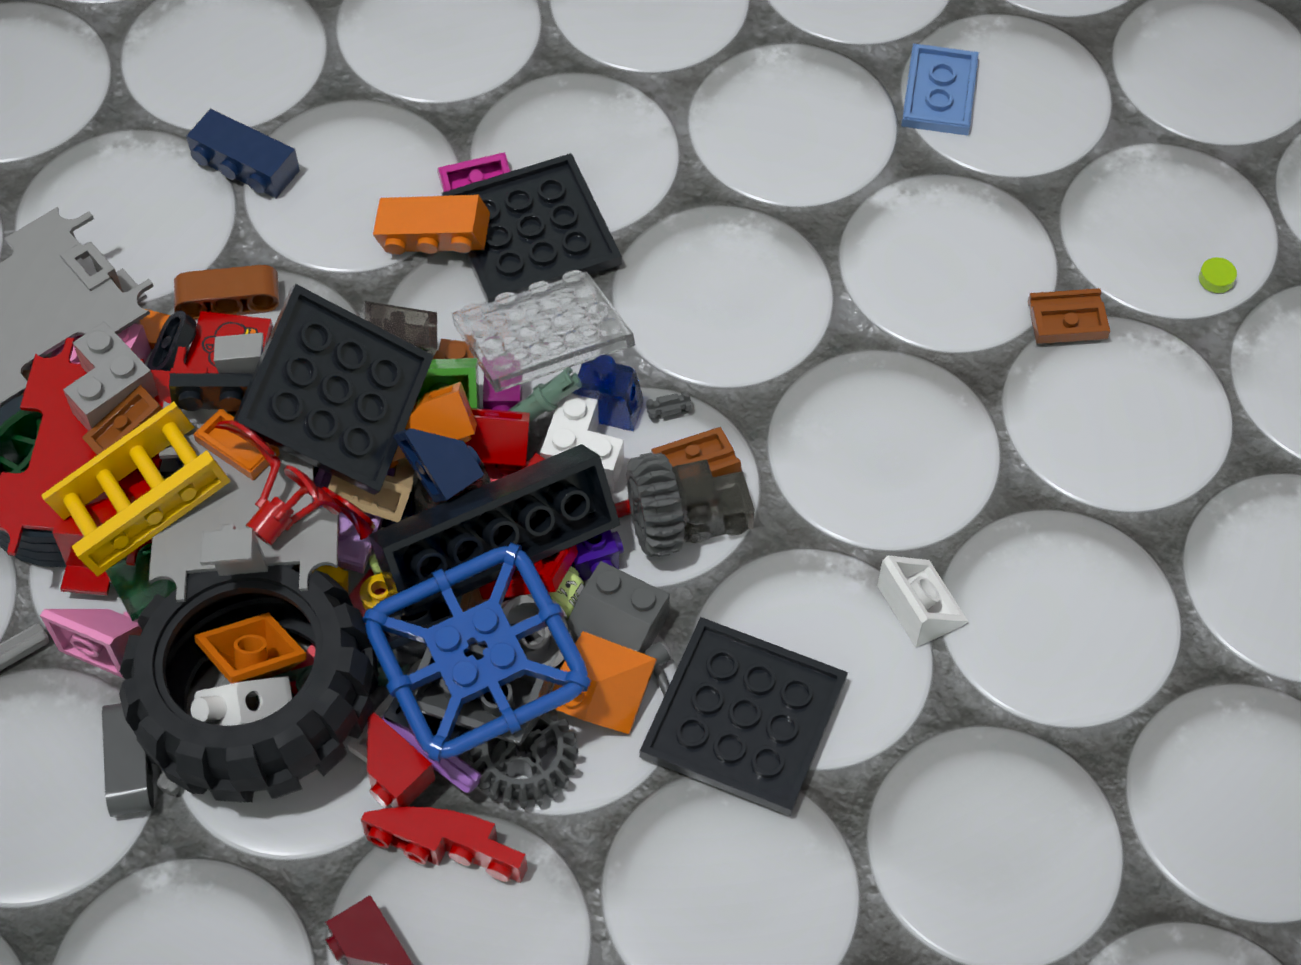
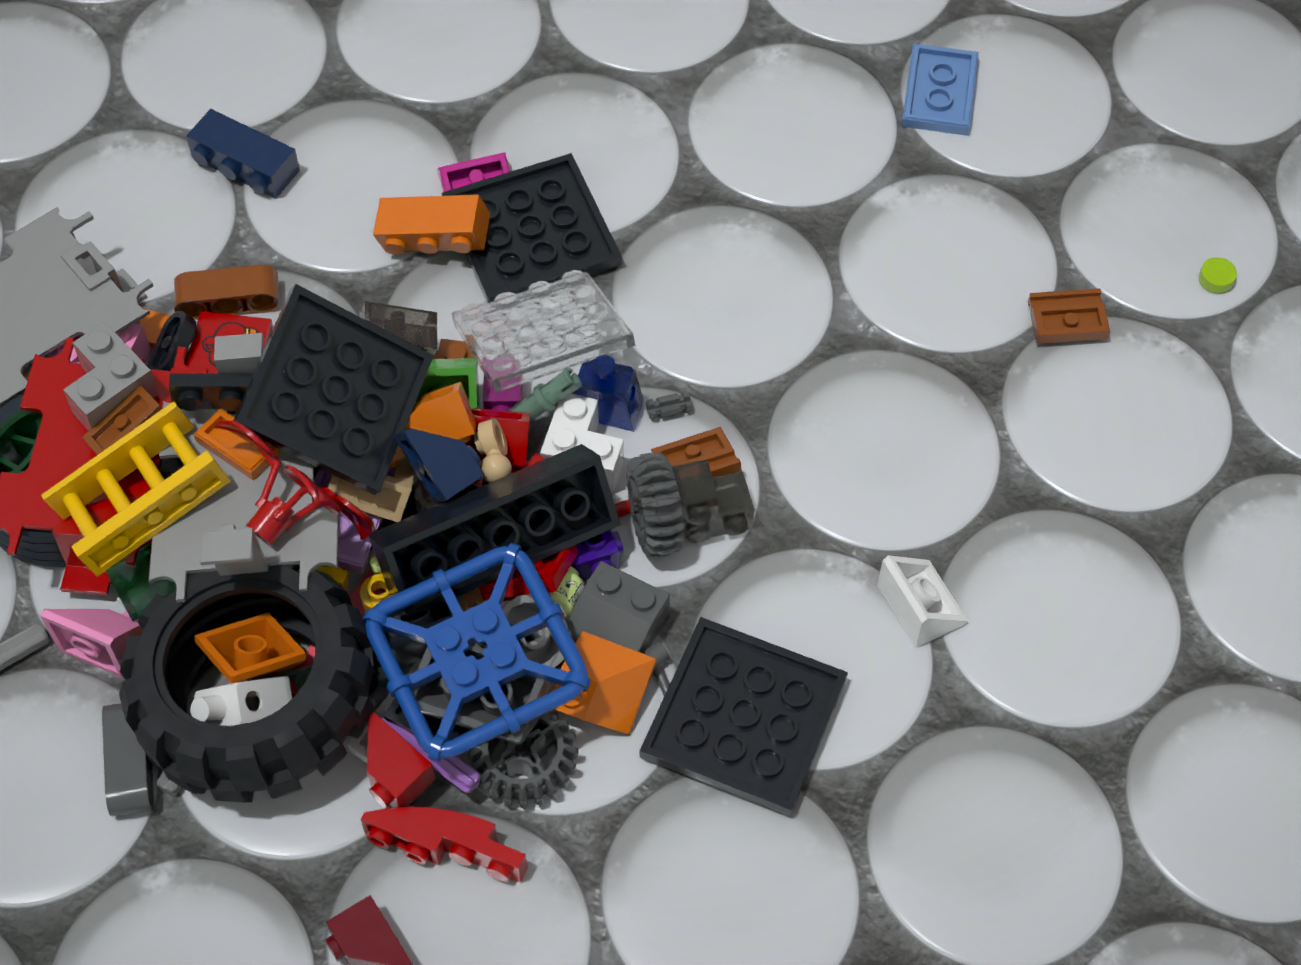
none -> tan plate [474,418,512,483]

